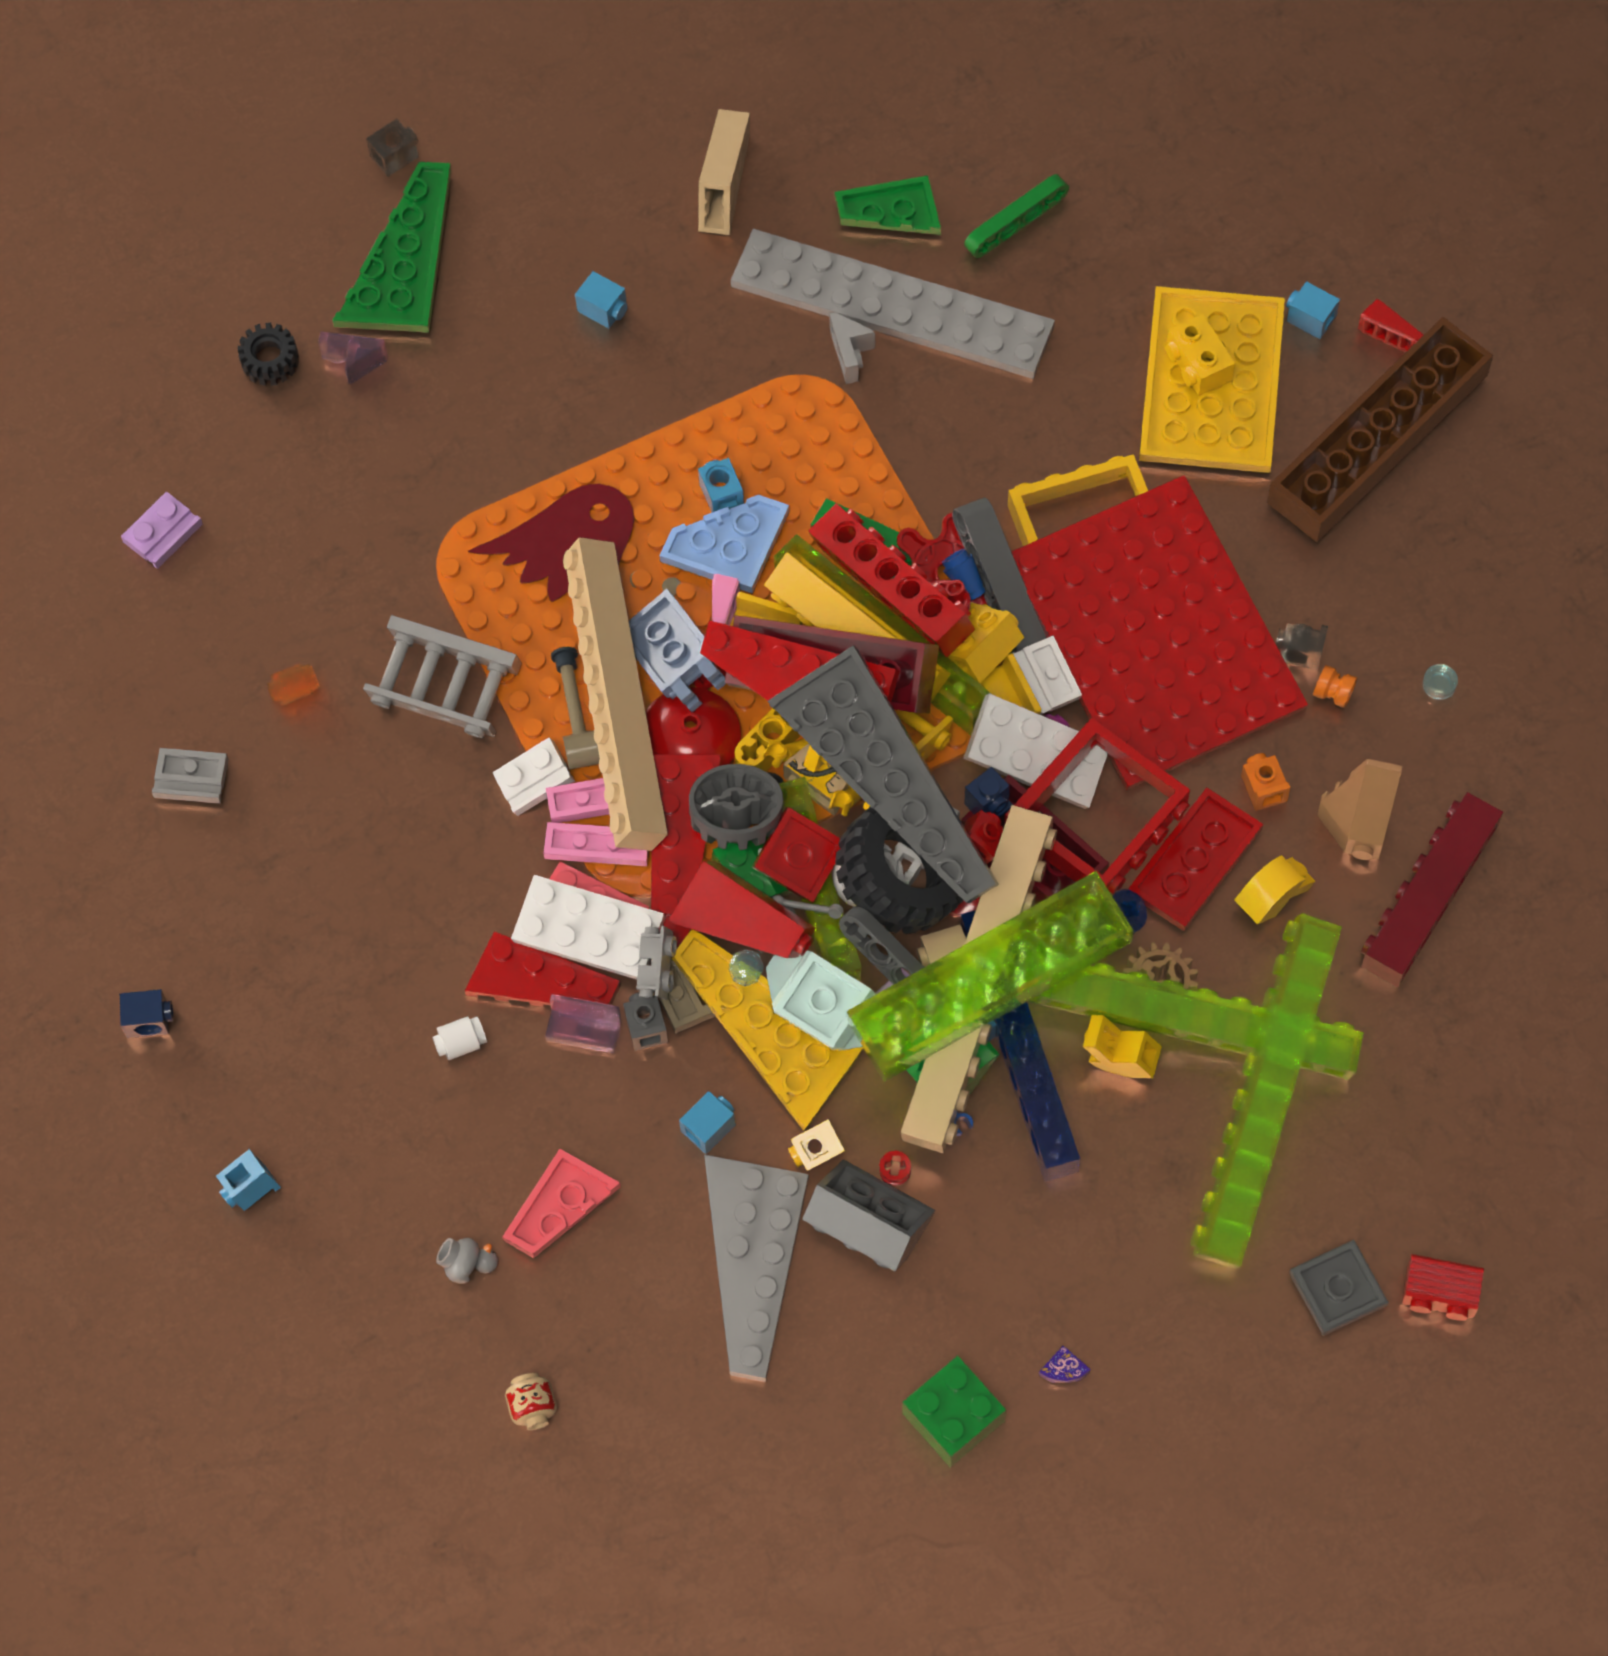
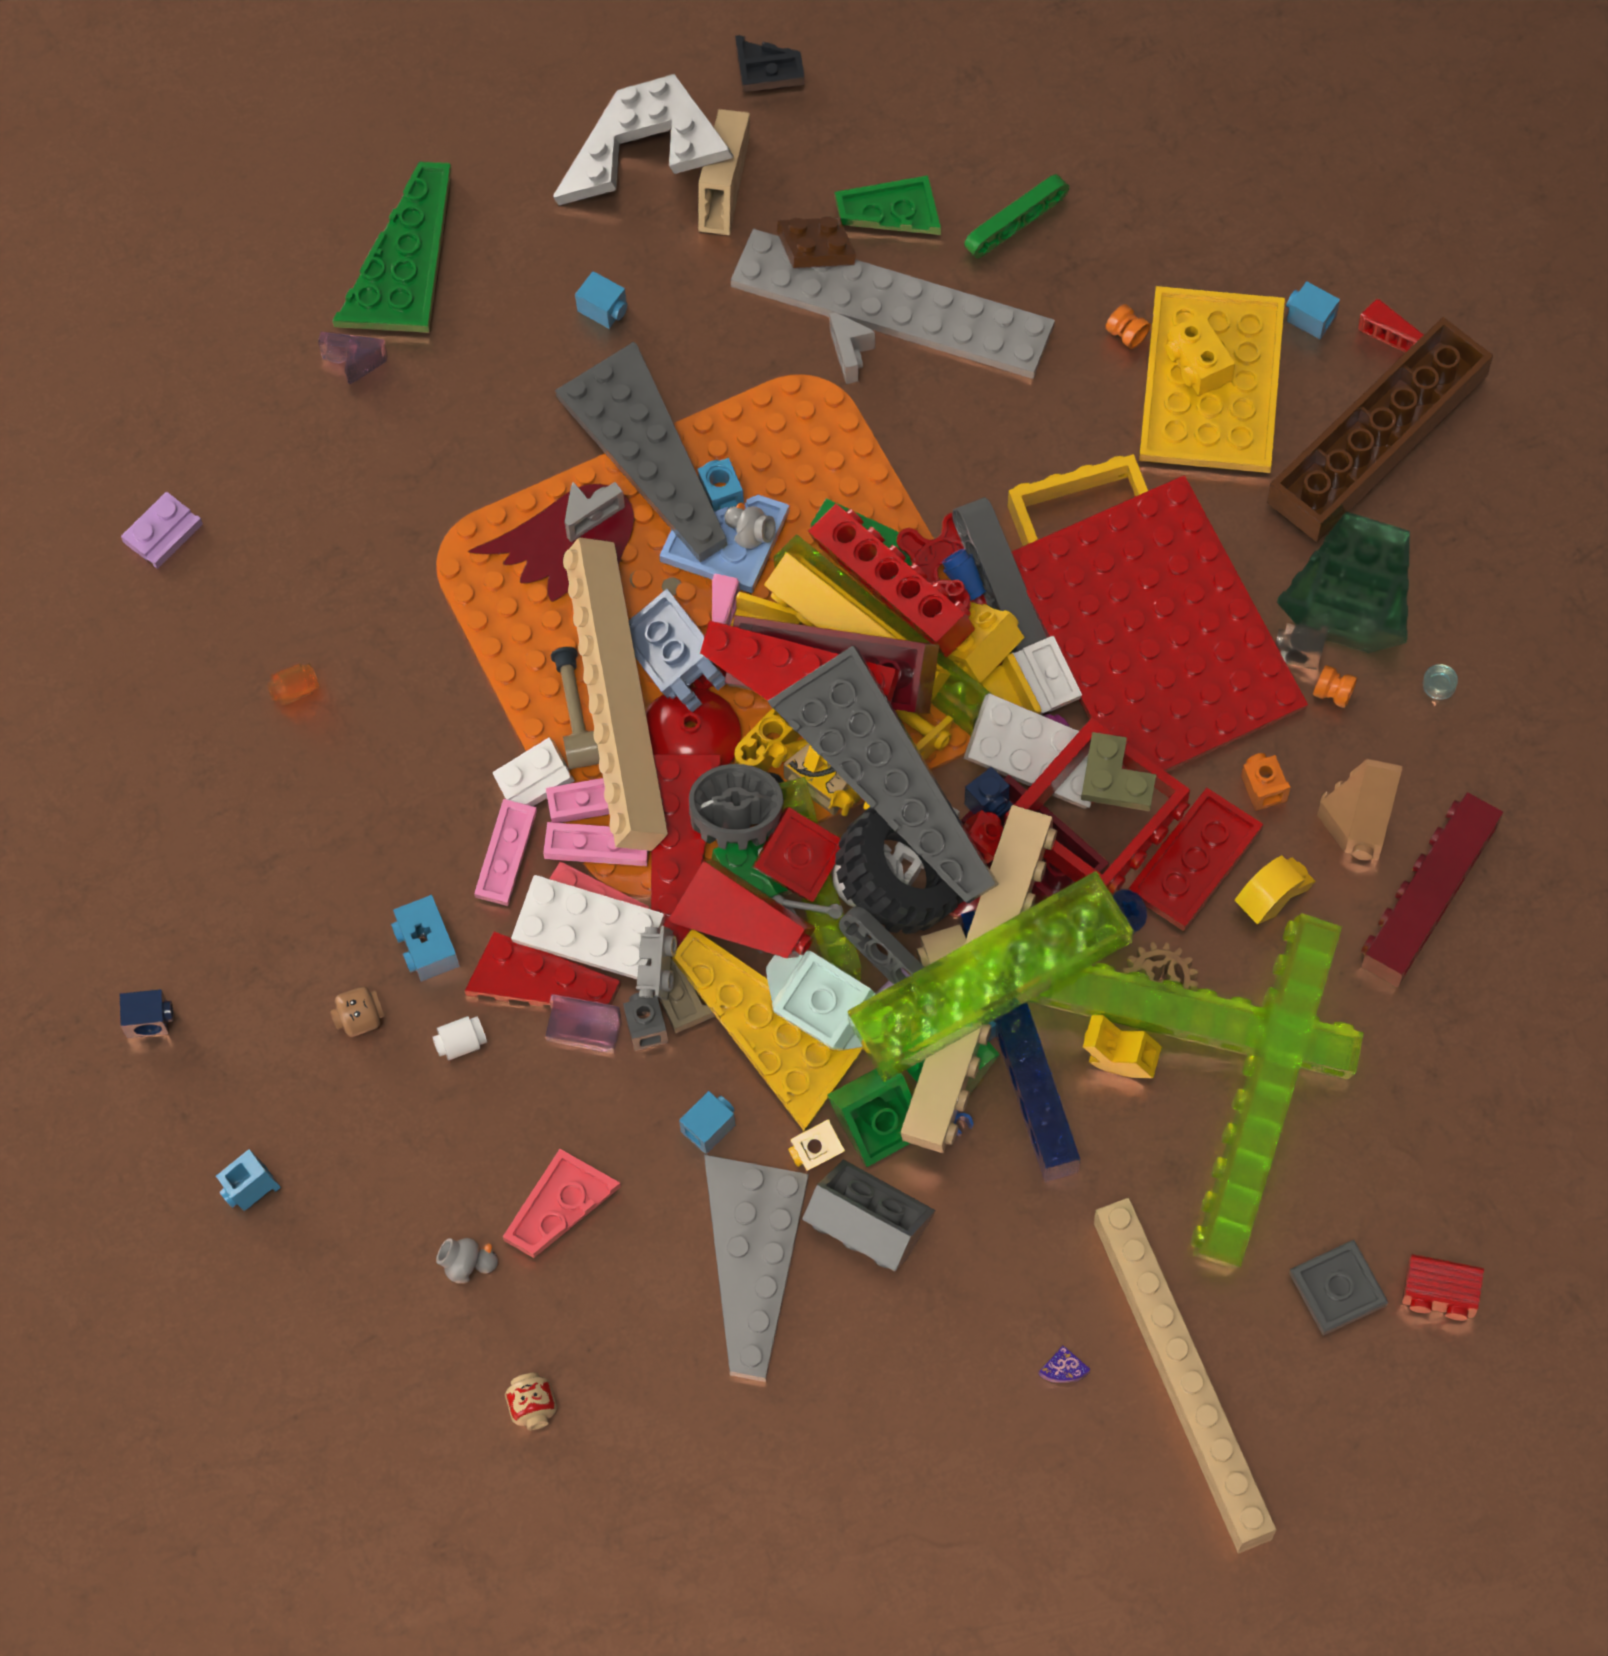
light grey plate [151,748,229,804] -> none
black tyre [238,323,299,386] -> none
light grey fence [363,615,522,738] -> none
clear smoke brick [366,119,419,177] -> none
clear light blue tile [728,949,764,986] -> none
red bush [879,1150,911,1186] -> none
green brick [902,1356,1006,1468] -> none
none -> medium nougat head [330,987,384,1037]
none -> dark azure brick [391,895,460,982]
none -> bright pink plate [474,799,537,906]
none -> wing [553,74,733,205]
none -> dark grey wing [555,342,727,562]
none -> light grey slope [565,482,625,542]
none -> light grey animal [724,502,776,549]
none -> black wing [735,35,805,92]
none -> reddish brown plate [777,217,856,268]
none -> green slope [827,1062,912,1167]
none -> olive plate [1081,732,1156,811]
none -> tan brick [1094,1198,1276,1553]
none -> orange wheel [1105,304,1151,349]
none -> clear green wedge [1277,511,1410,653]

